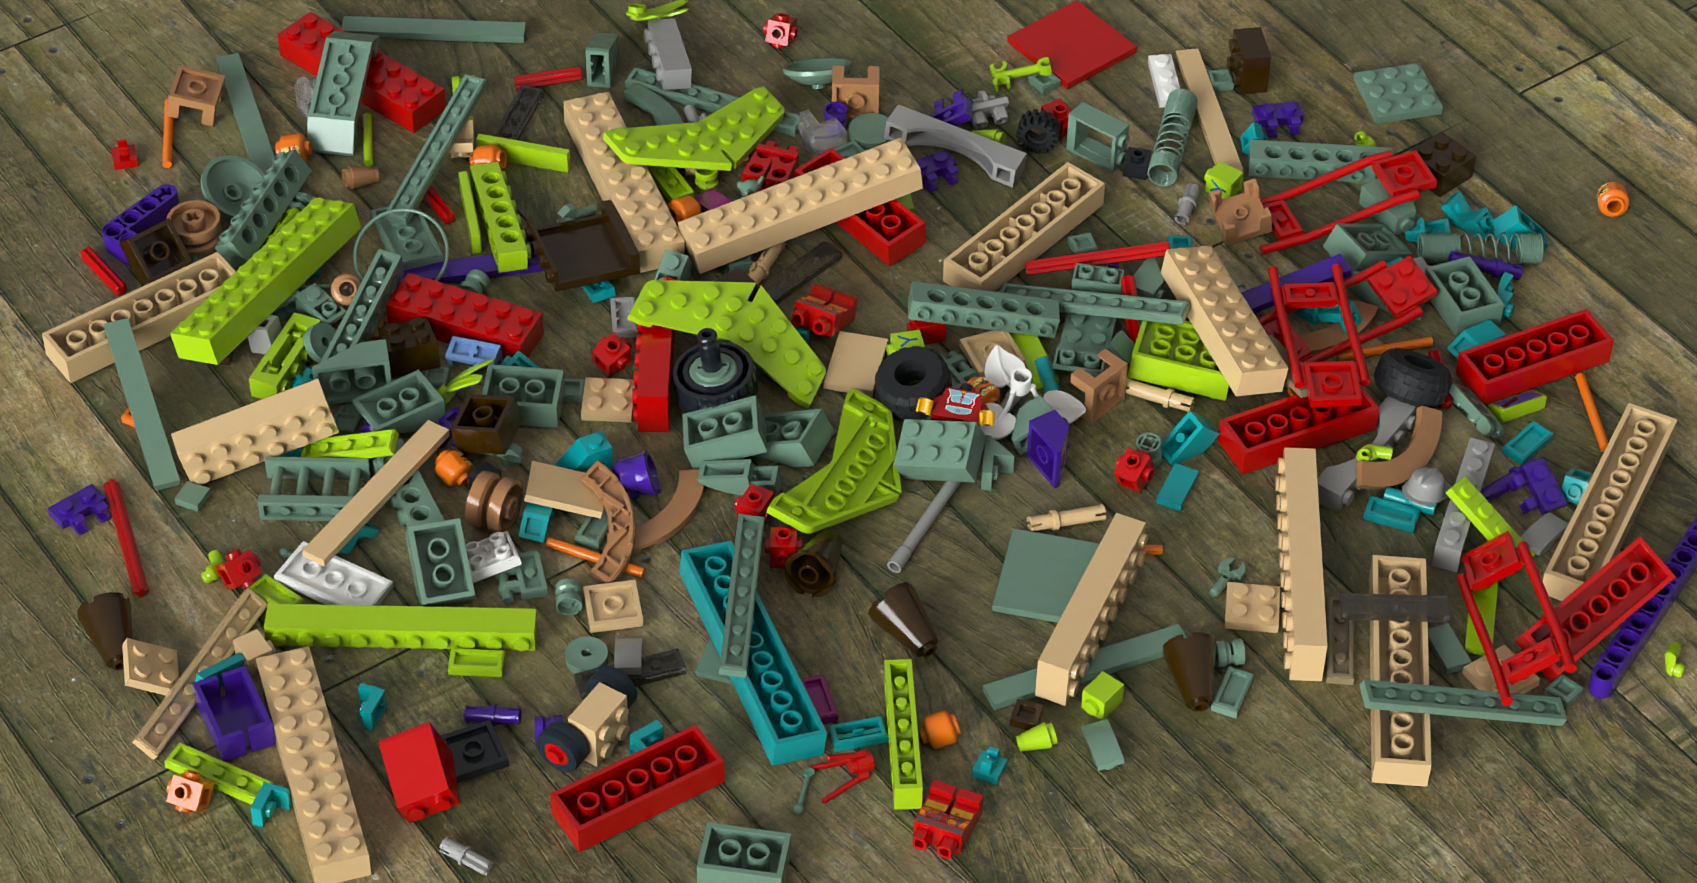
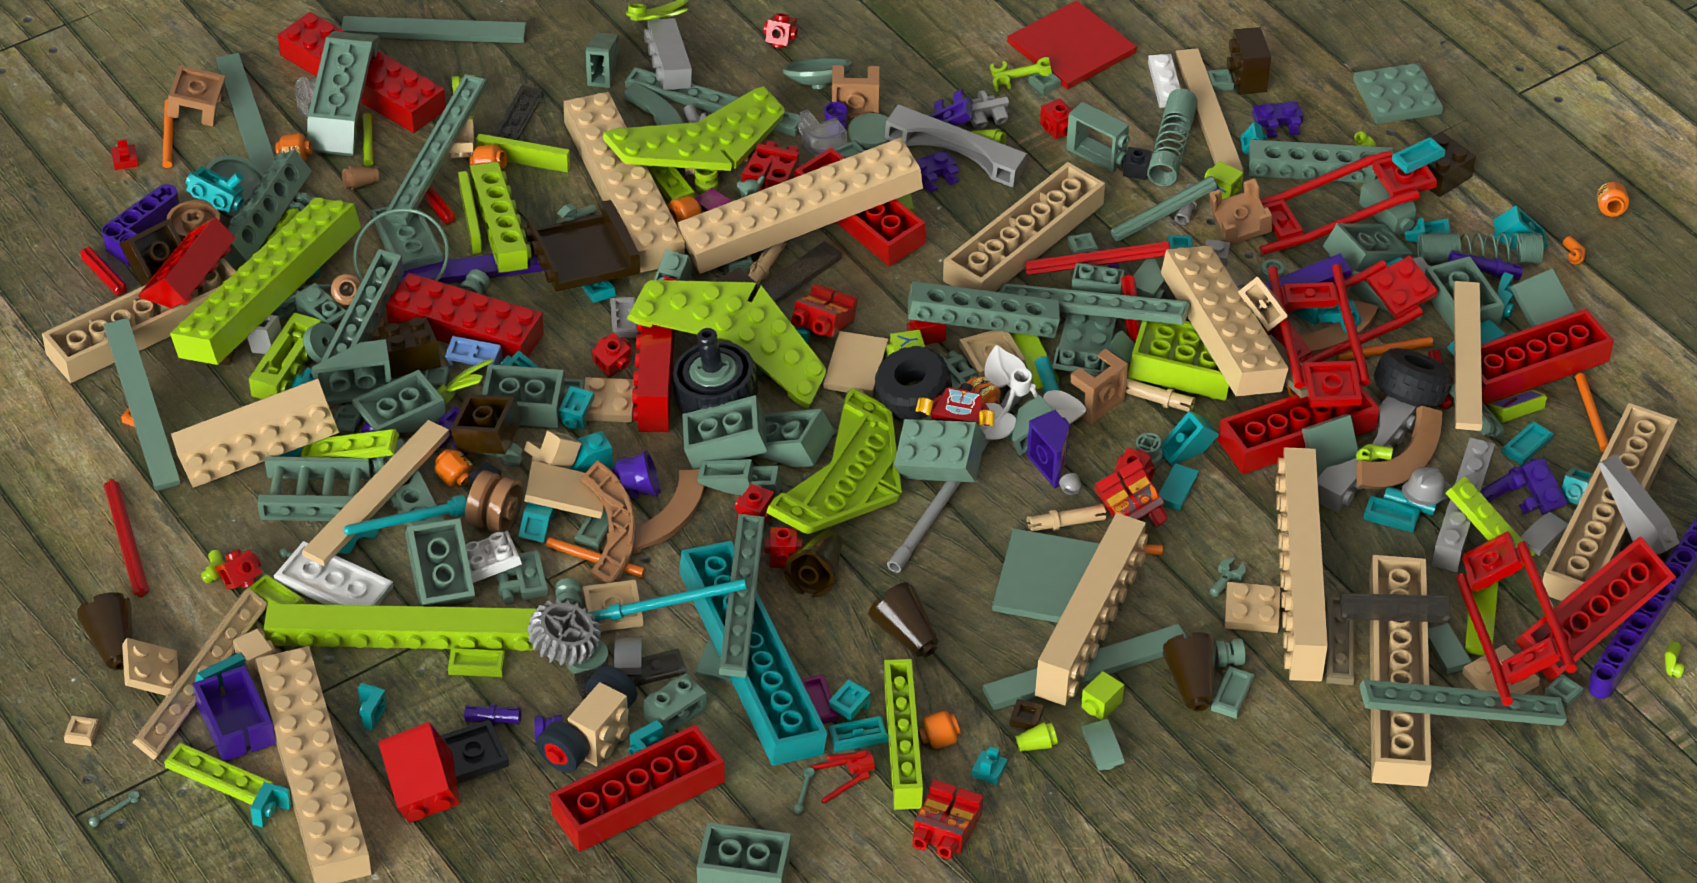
dark purple plate [48,484,111,536] -> none
orange brick [166,770,215,813] -> none
sand green tile [174,481,211,512] -> none
light grey axle [439,836,493,875] -> none
red axle [514,66,583,90] -> none
sand green slope [981,435,1014,491] -> none
black tyre [1016,109,1061,154] -> none
teal slope [1441,192,1495,240] -> none
none -> tan tile [64,716,100,746]
none -> sand green hinge [89,791,140,827]
none -> red slope [138,217,235,308]
none -> teal brick [186,166,244,213]
none -> teal piece [343,495,467,535]
none -> tan brick [524,430,581,469]
none -> light grey gear [527,599,601,666]
none -> teal bracket [558,386,595,430]
none -> teal bar [589,579,748,622]
none -> sand green brick [643,673,707,737]
none -> teal bracket [829,679,871,720]
none -> light grey hinge [1059,473,1081,496]
none -> red hips [1094,458,1168,534]
none -> sand green axle [1111,176,1217,241]
none -> light grey plate [1205,239,1230,266]
none -> tan slope [1238,276,1288,331]
none -> sand green tile [1260,259,1286,281]
none -> sand green tile [1302,414,1358,478]
none -> teal tile [1392,137,1445,174]
none -> tan tile [1454,281,1482,431]
none -> sand green tile [1510,268,1576,327]
none -> orange arm [1563,236,1586,265]
none -> light grey wedge [1598,454,1679,554]

